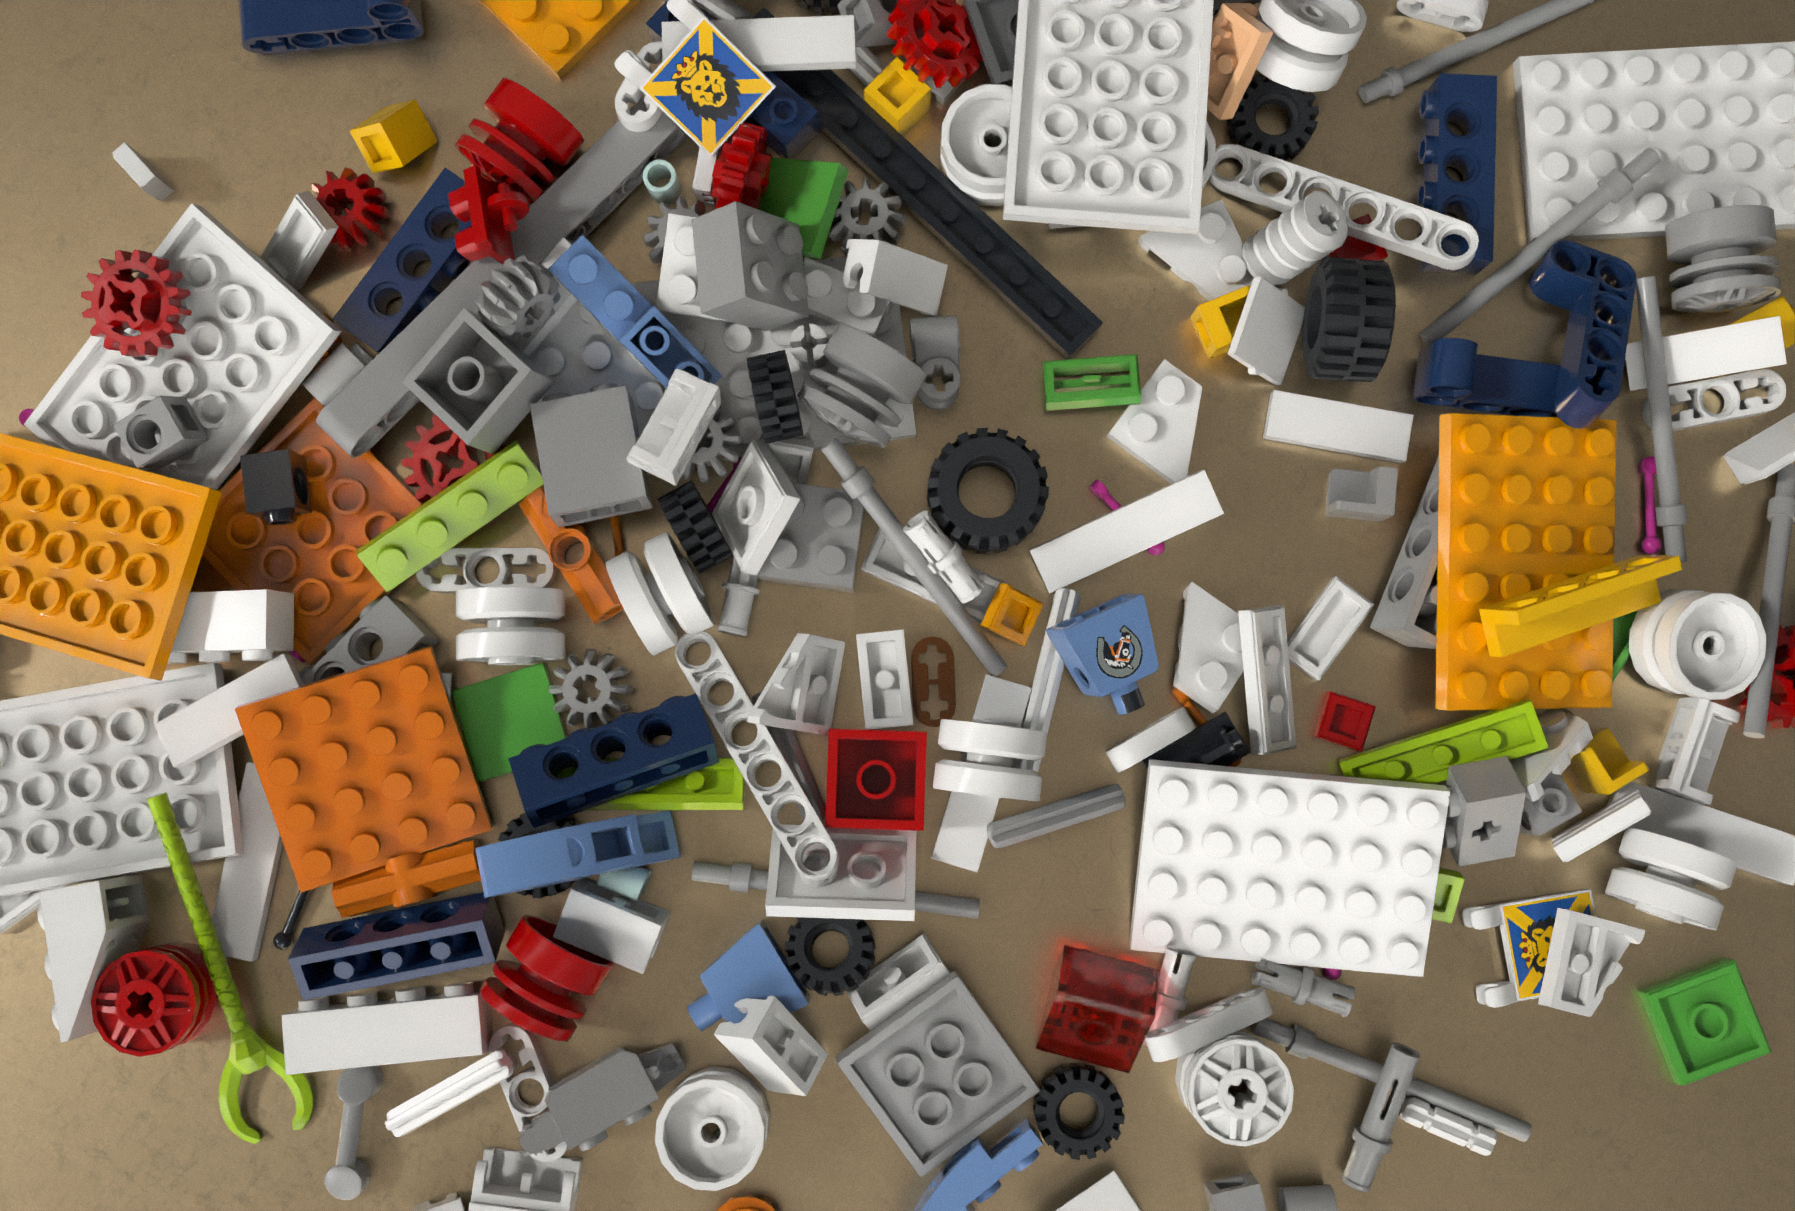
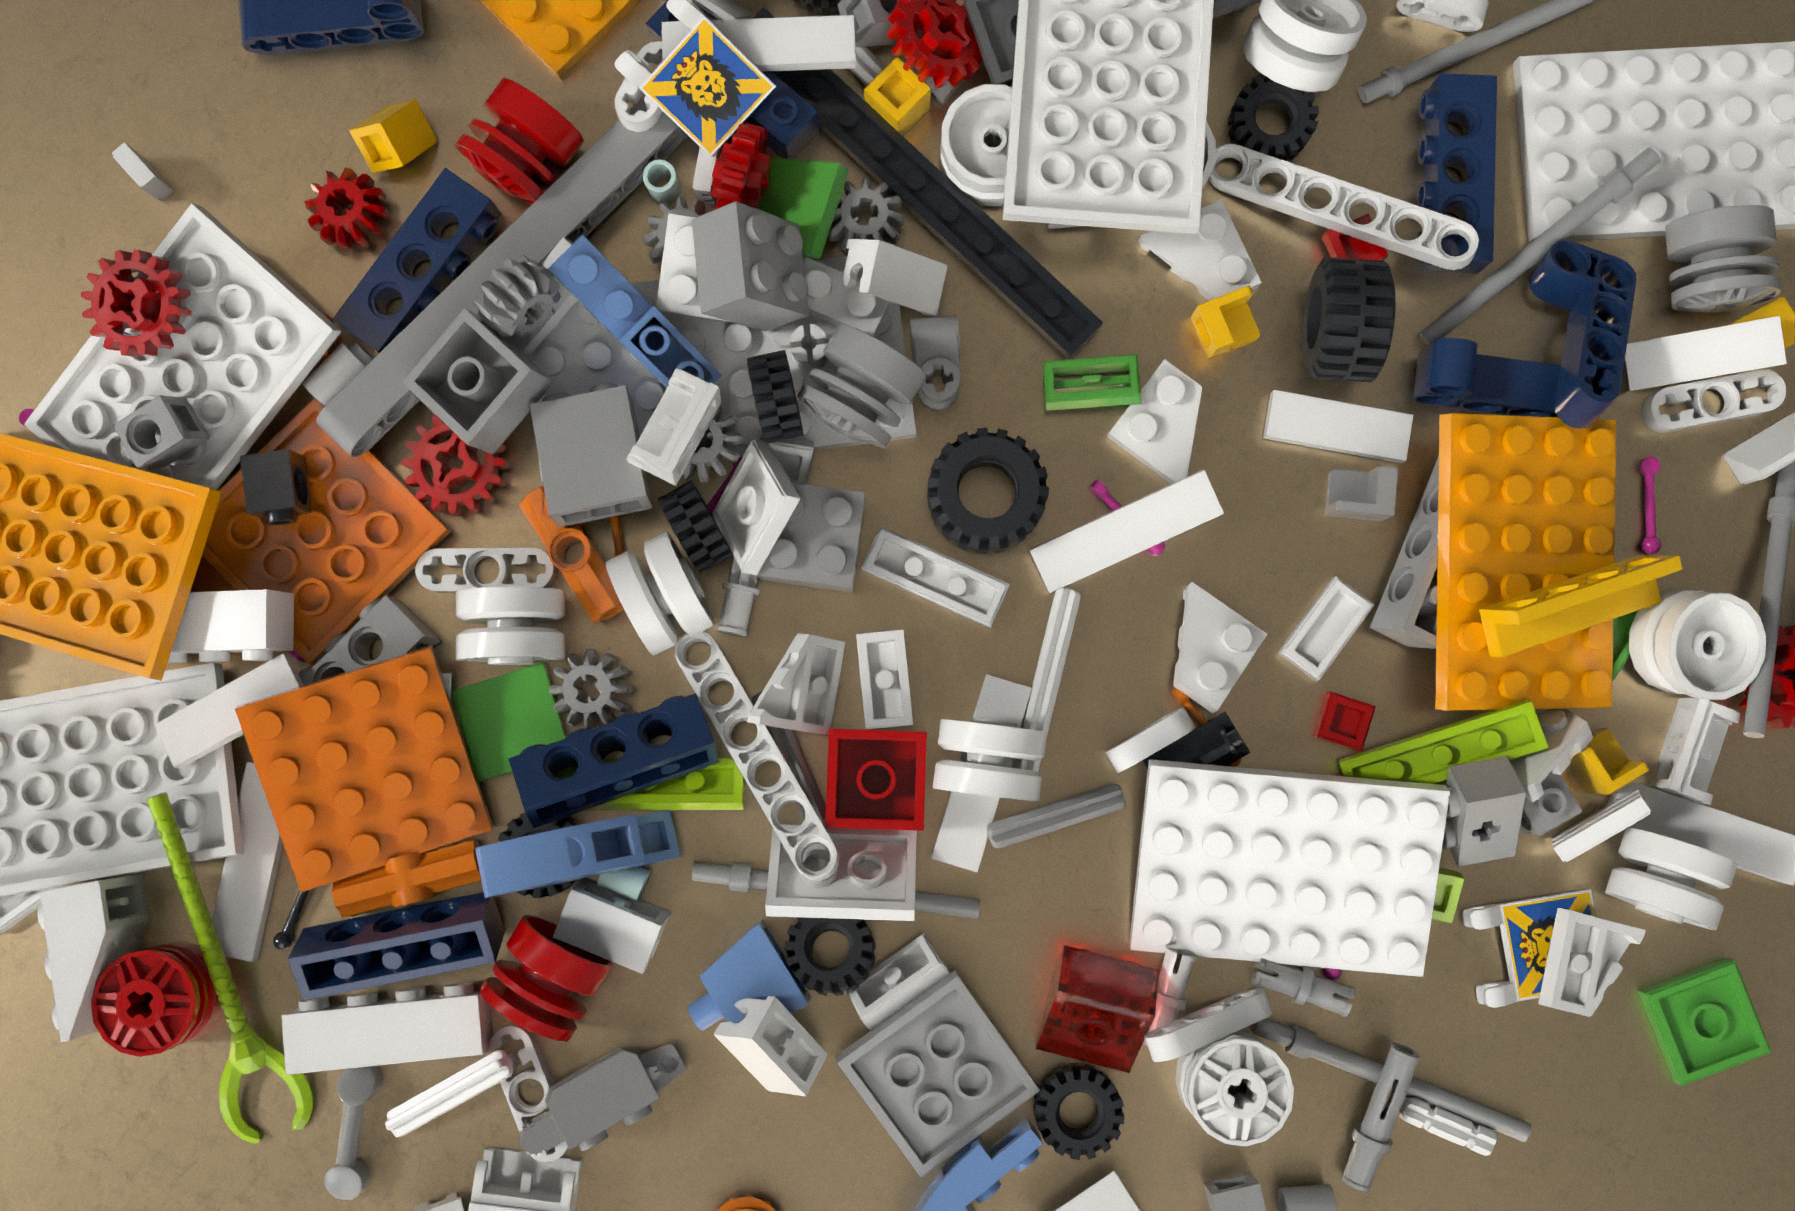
white tile [261,191,339,290] -> none
lime plate [356,440,543,592] -> none
red hips [448,165,529,265] -> none
white wheel [655,1066,770,1191] -> none
light grey bar [821,438,1007,676] -> none
white pin [903,511,985,603] -> none
reddish brown beam [911,636,956,727] -> none
light orange tile [980,582,1044,647] -> none
medium blue torso [1045,594,1159,715] -> none
light nougat bracket [1207,3,1274,120] -> none
white piece [1228,277,1305,385] -> none
white tile [1238,605,1297,755] -> none
white piece [1242,190,1348,287] -> none
light grey bar [1636,276,1688,562] -> none

